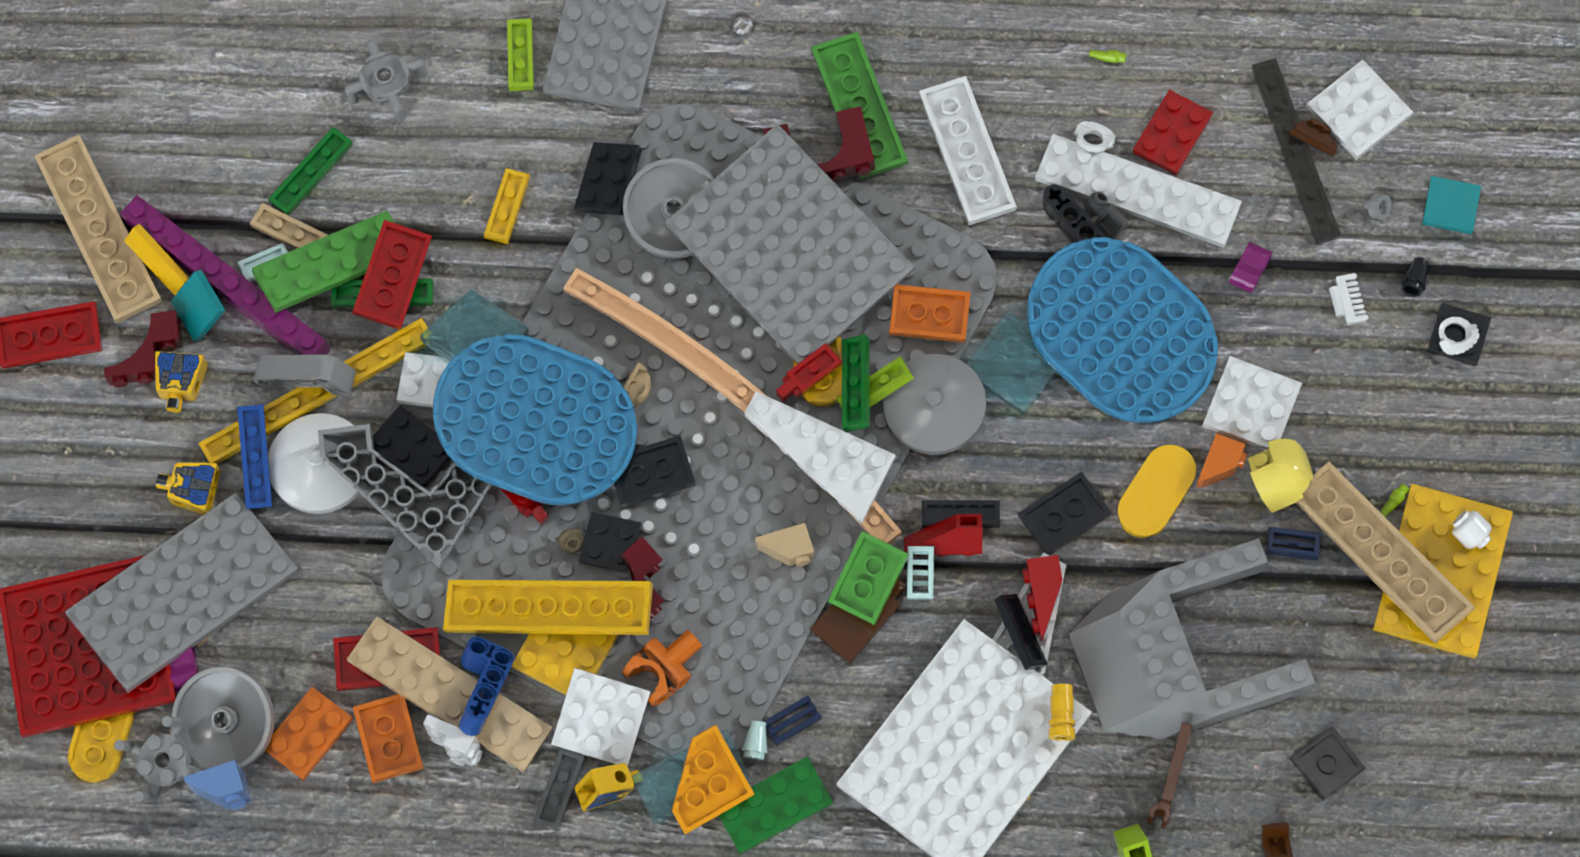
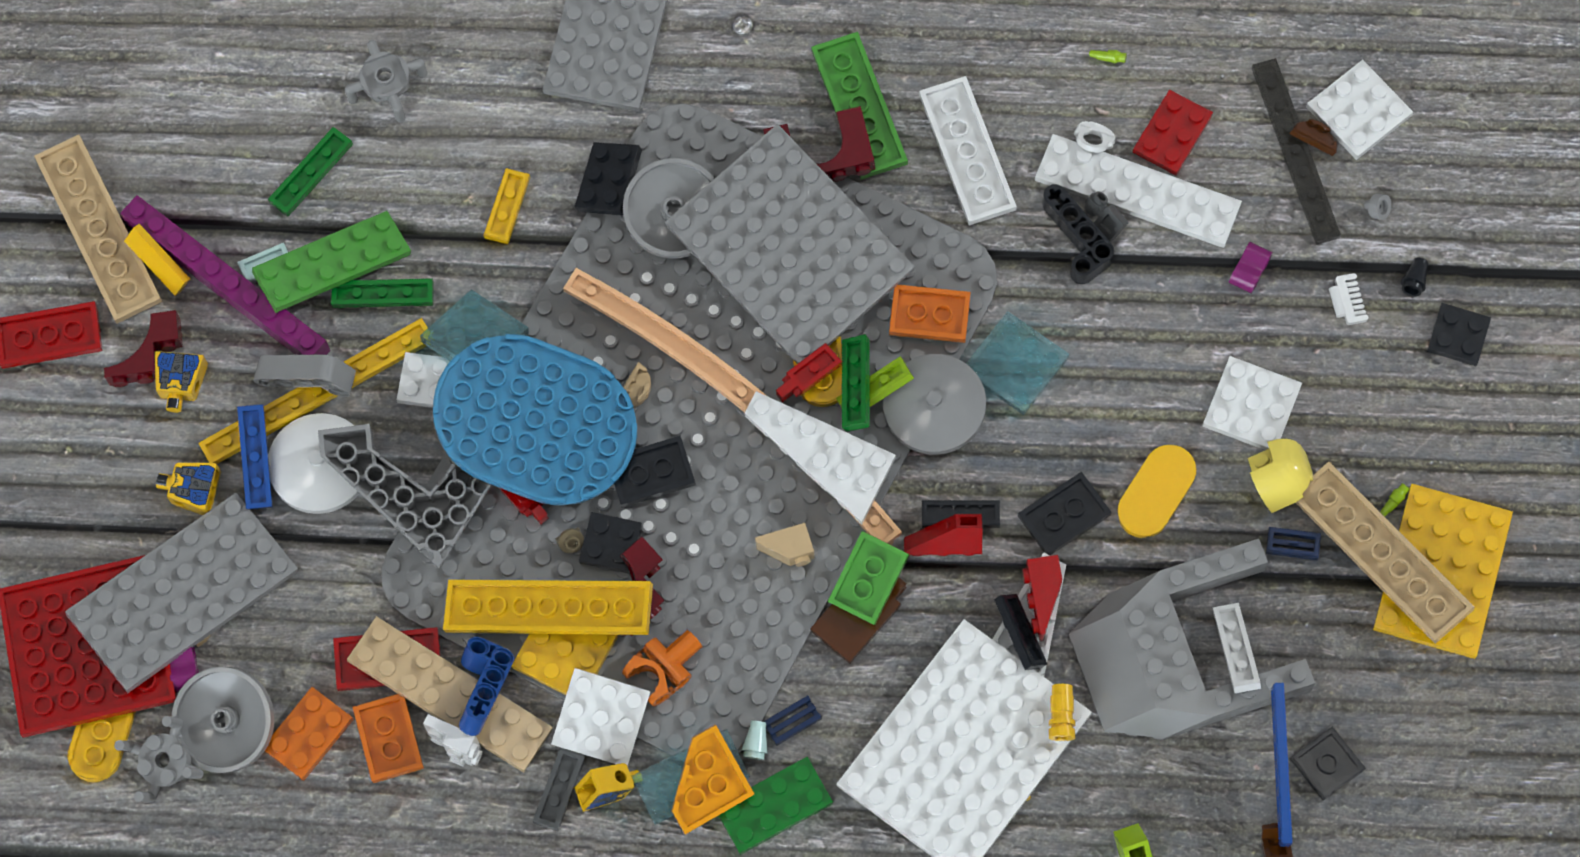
teal tile [170,270,226,342] -> none
medium blue slope [184,760,252,811] -> none
tan plate [250,203,328,249] -> none
red plate [352,220,432,330] -> none
black plate [373,405,451,488] -> none
lime plate [507,18,534,91] -> none
light aqua slope [907,546,934,600] -> none
dark azure tile [1027,237,1218,423] -> none
reddish brown tile [1147,723,1192,829] -> none
orange slope [1196,433,1247,488] -> none
teal tile [1422,176,1481,235] -> none
white piece [1439,317,1479,355] -> none
white head [1452,510,1491,549] -> none
none -> white plate [1213,603,1261,694]
none -> blue tile [1271,683,1292,847]

